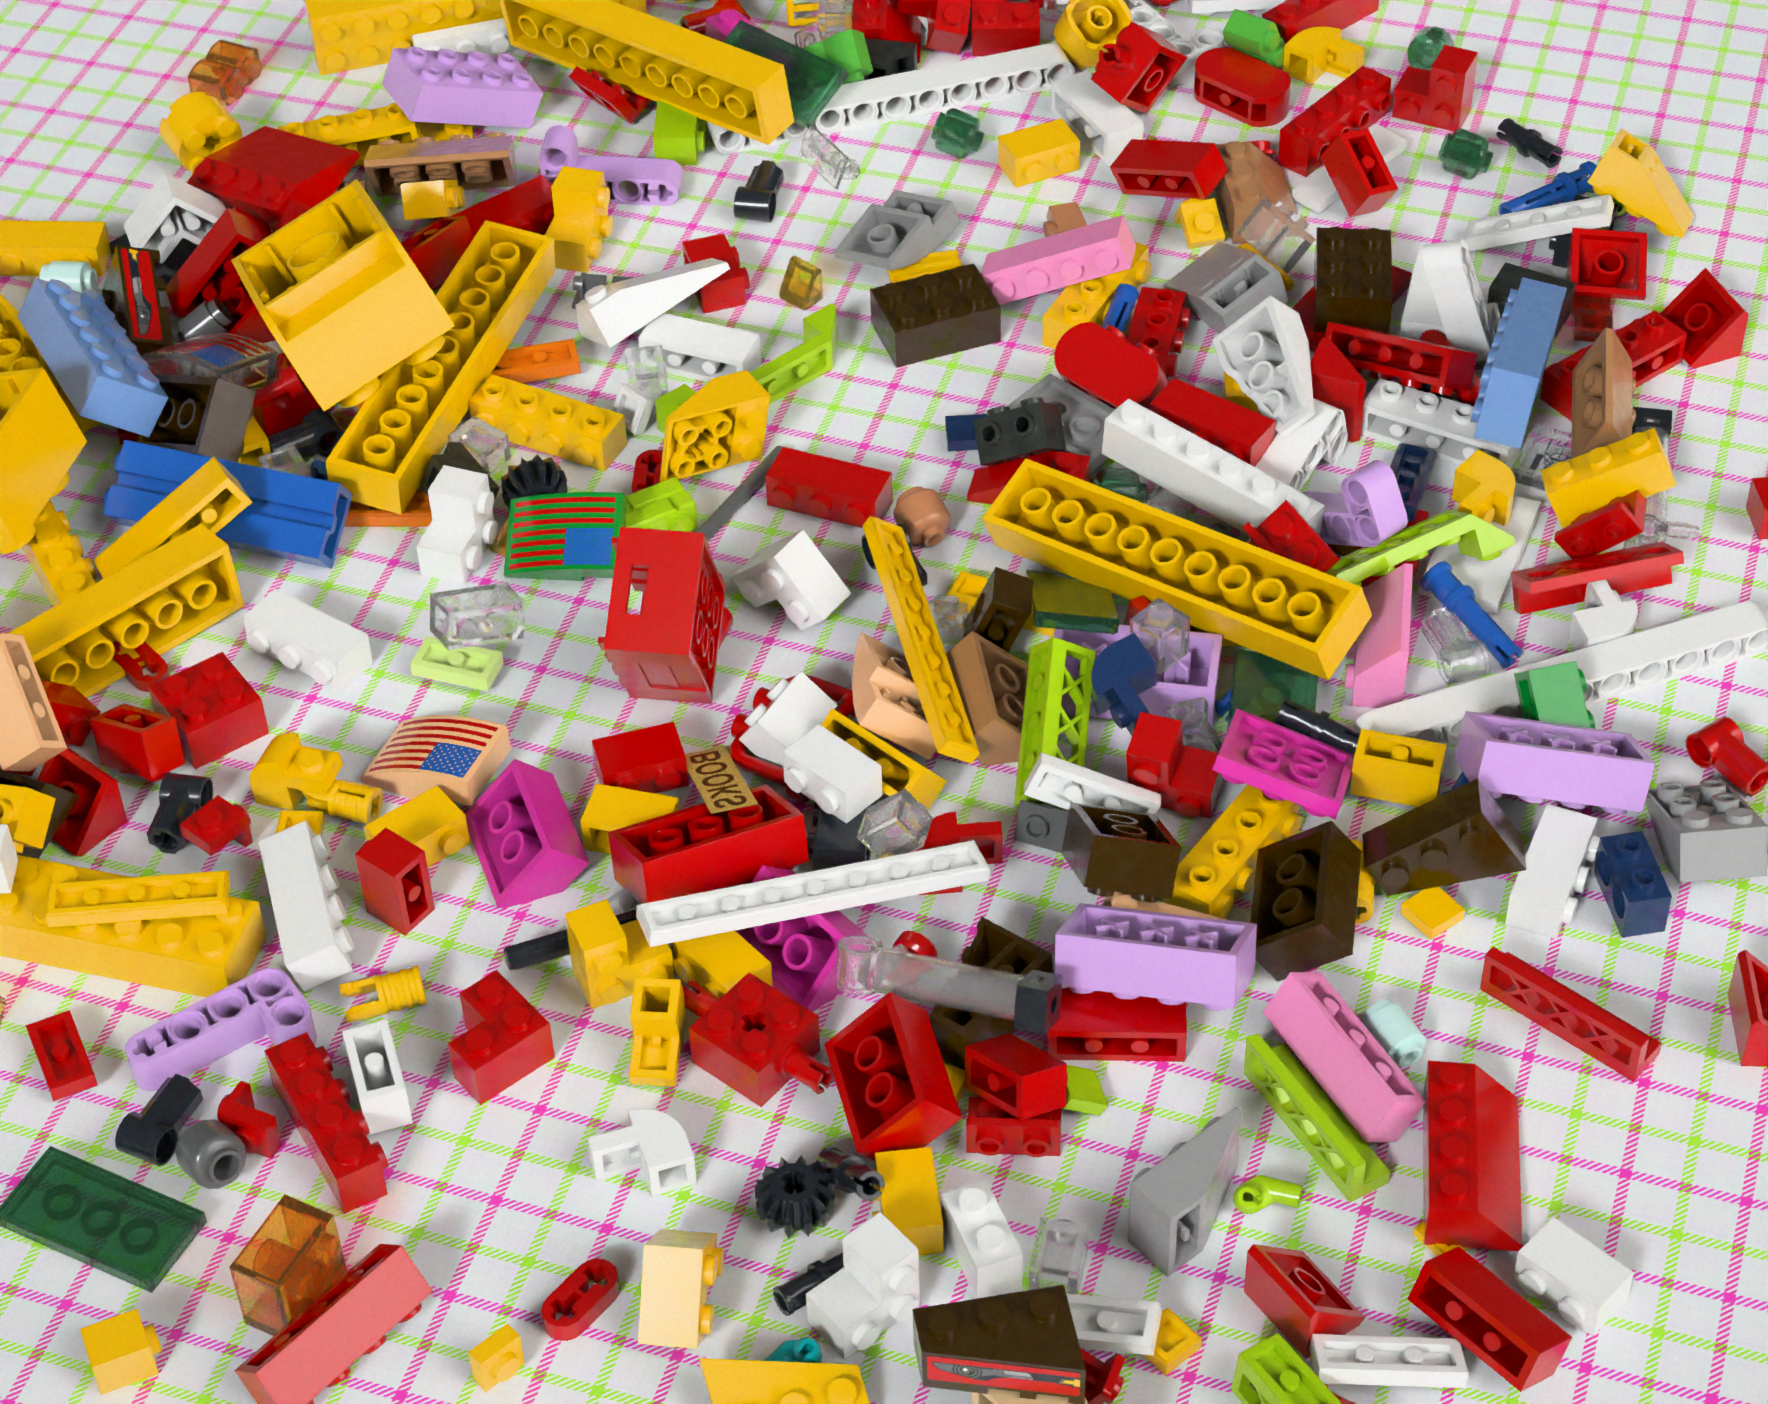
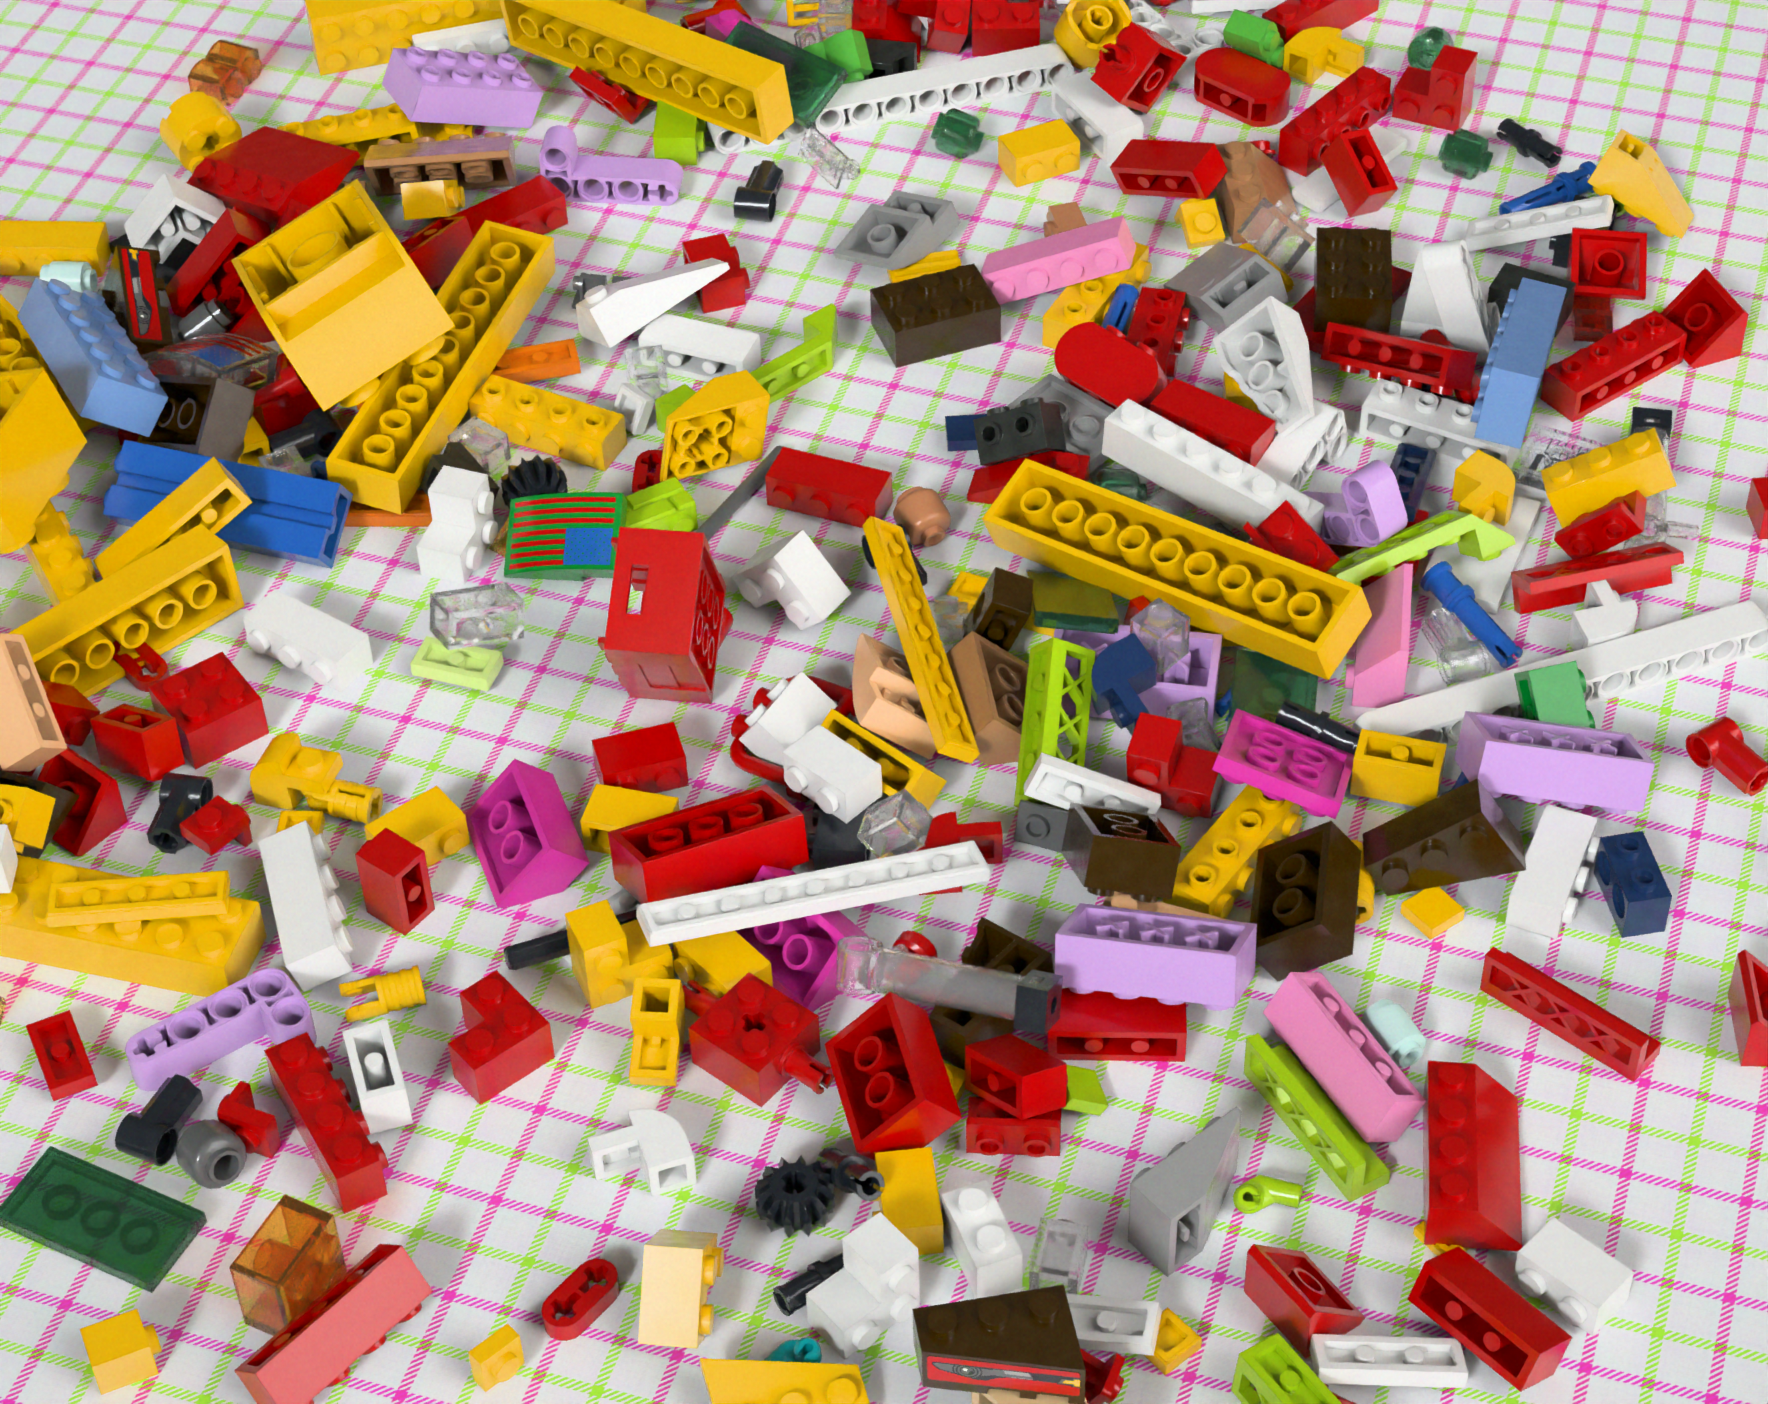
light nougat slope [360,715,511,807] -> none
yellow brick [545,166,613,273] -> none
clear yellow sticker [685,746,758,814] -> none
clear yellow slope [779,256,823,311] -> none
red slope [1310,336,1366,443] -> none
medium nougat slope [1571,327,1636,459] -> none
light grey slope [1645,779,1768,883] -> none

